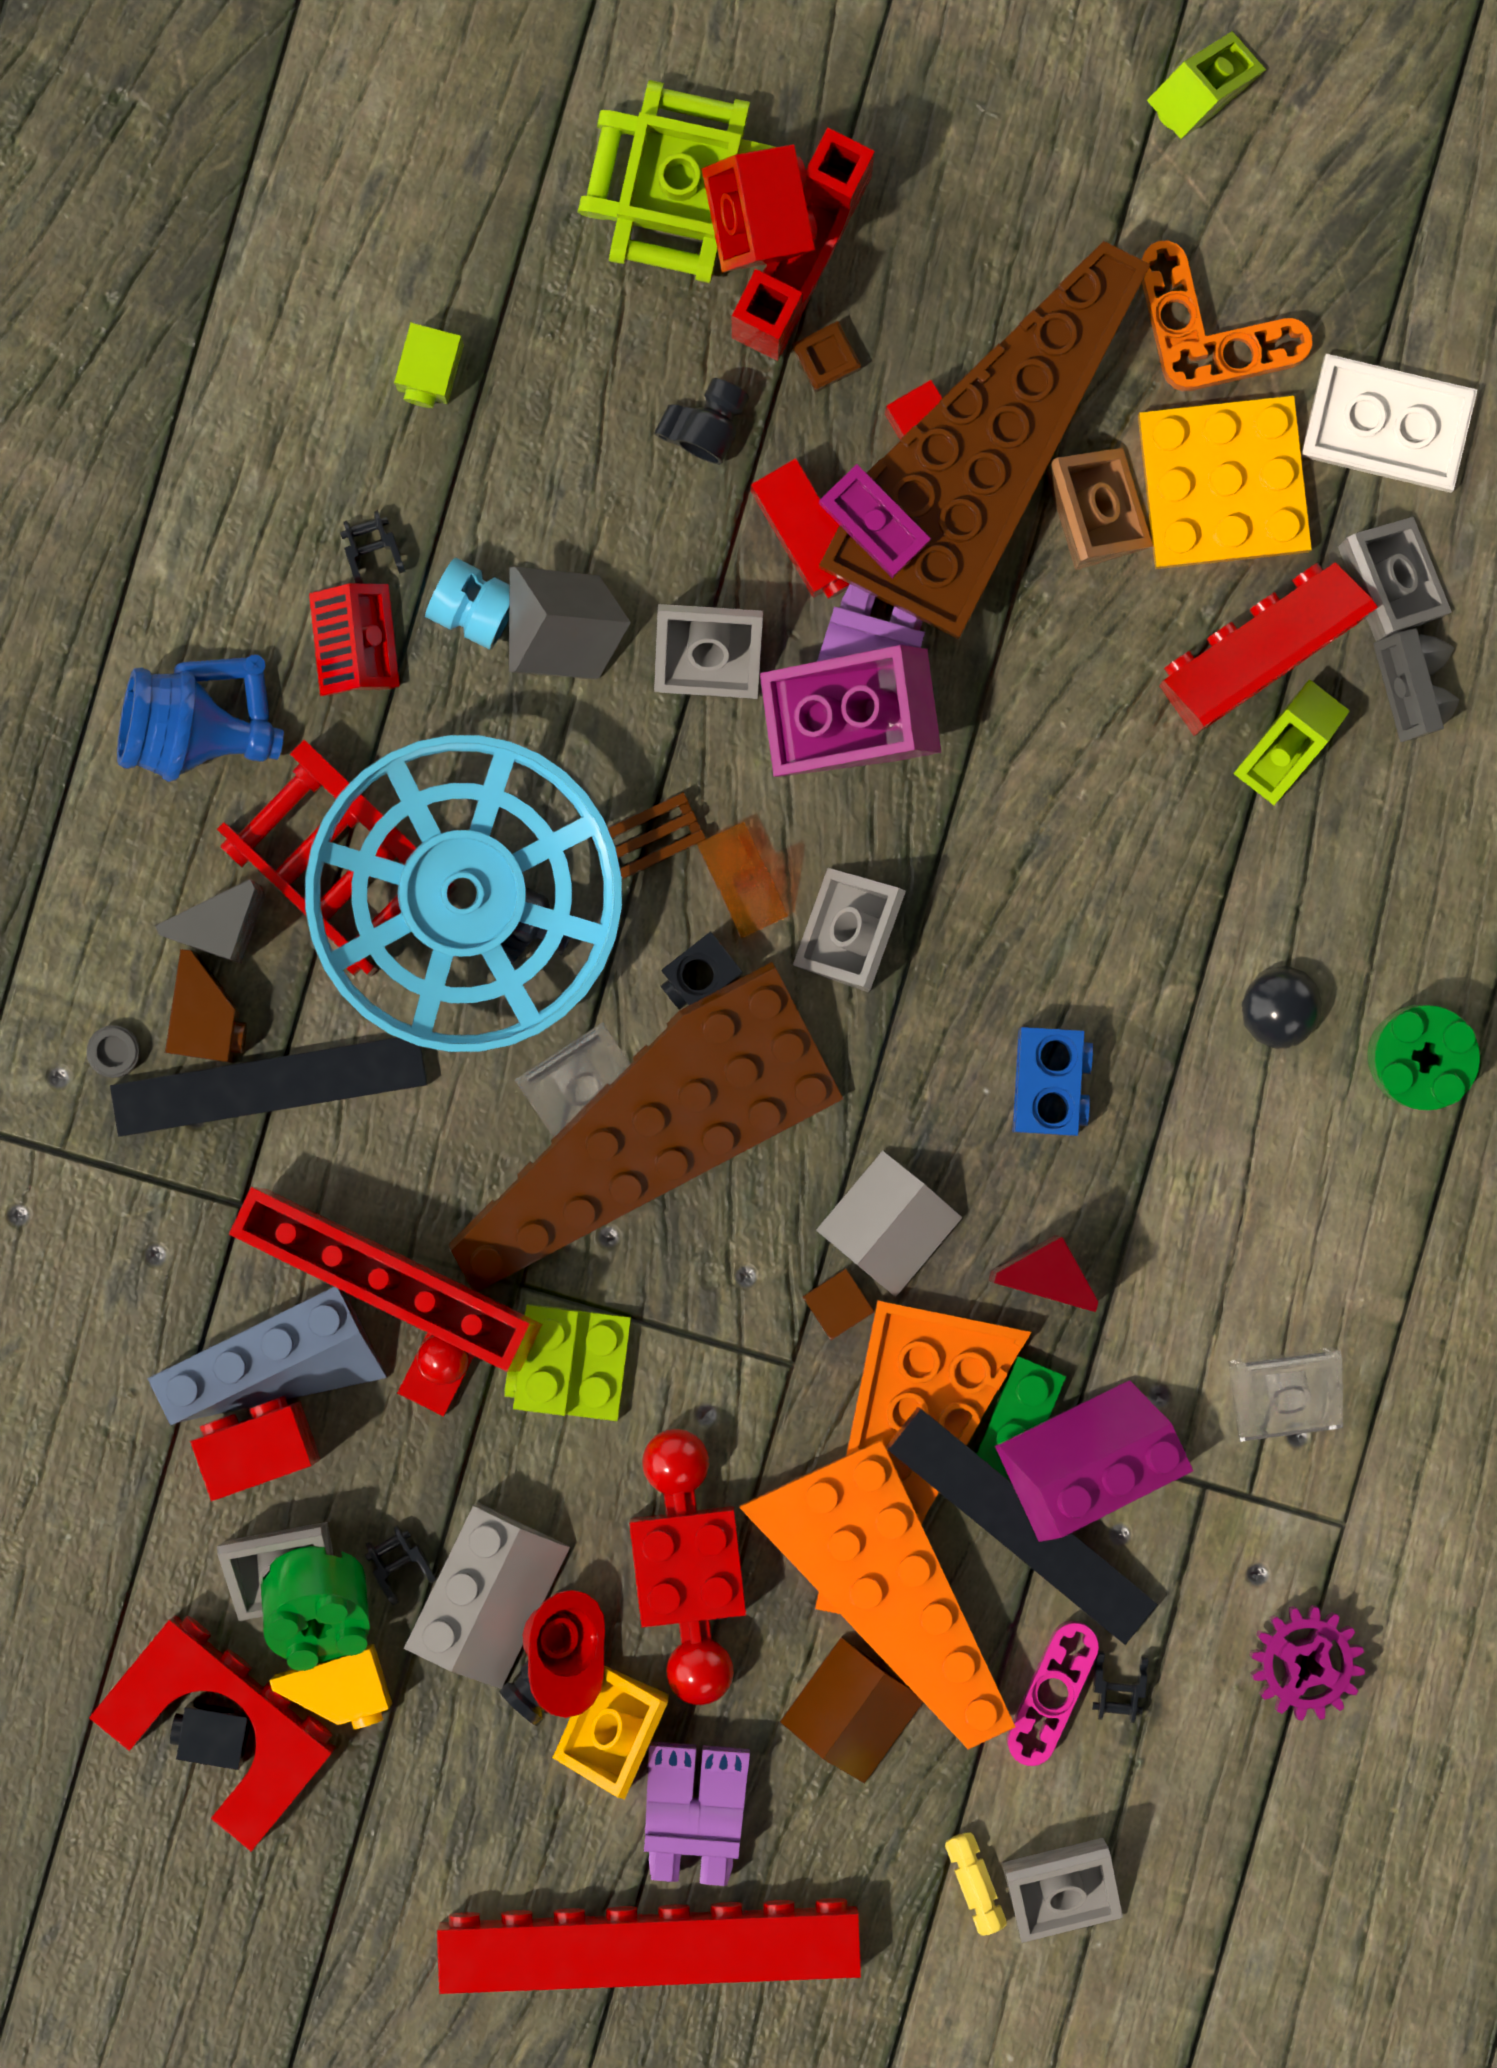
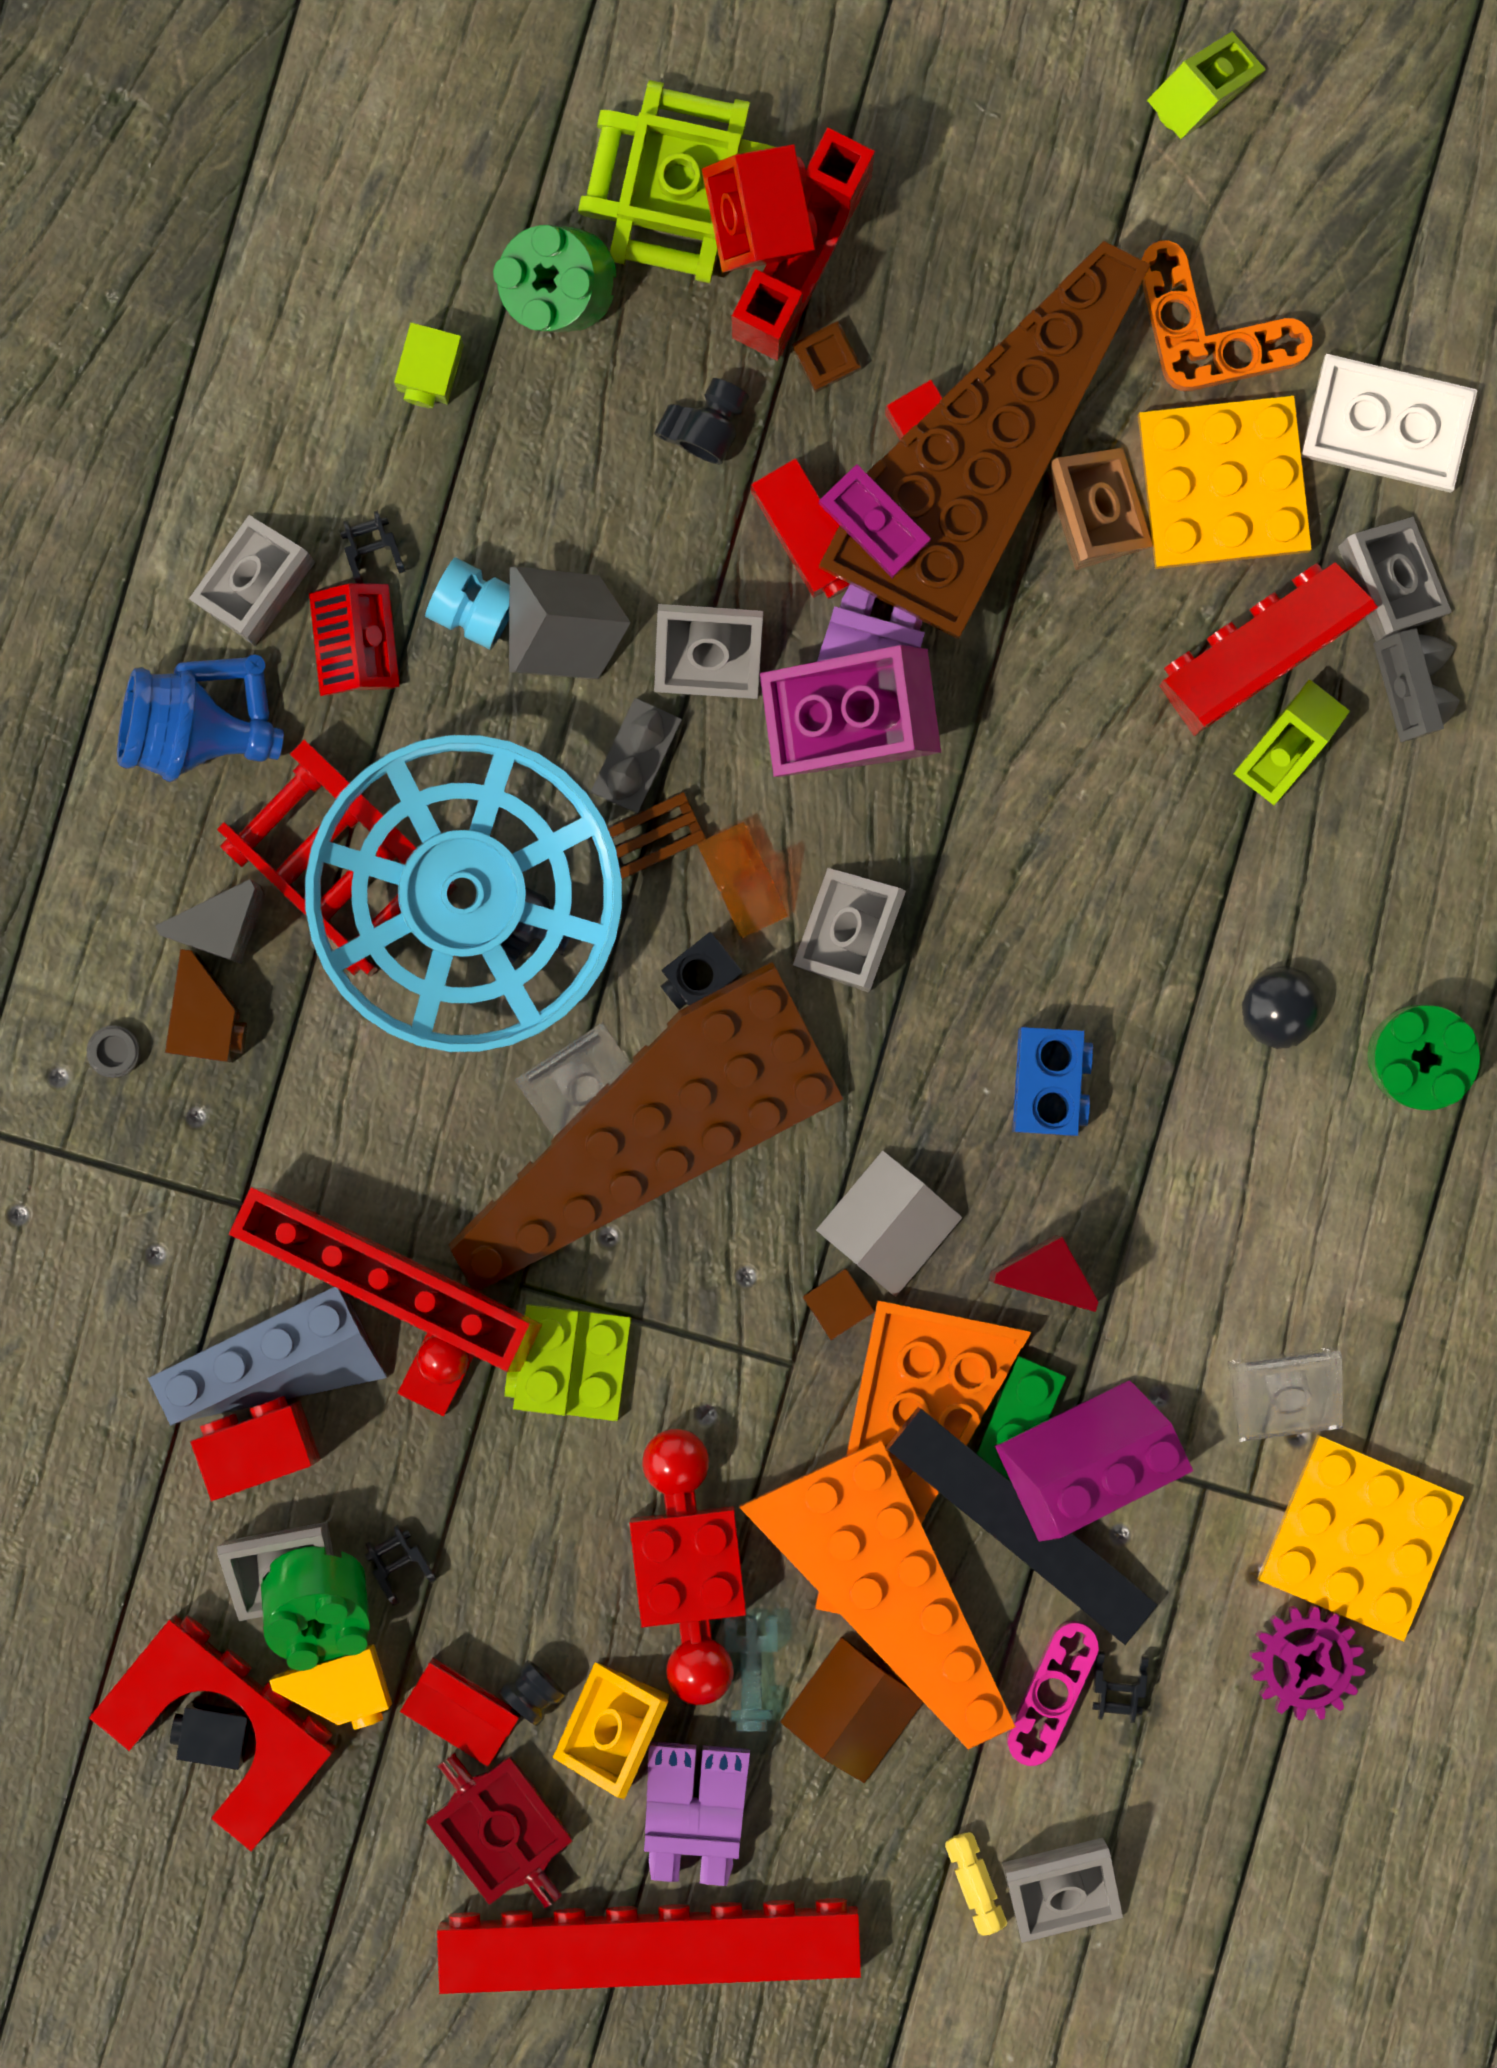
black tile [110,1037,428,1137] -> none
light grey slope [404,1502,570,1689] -> none
red piece [522,1590,605,1718] -> none
none -> light grey slope [189,515,315,646]
none -> red panel [399,1657,520,1766]
none -> dark red plate [426,1752,574,1908]
none -> brick [493,225,616,332]
none -> dark grey tile [591,698,682,814]
none -> clear light blue hinge [725,1615,778,1731]
none -> yellow plate [1257,1435,1464,1642]

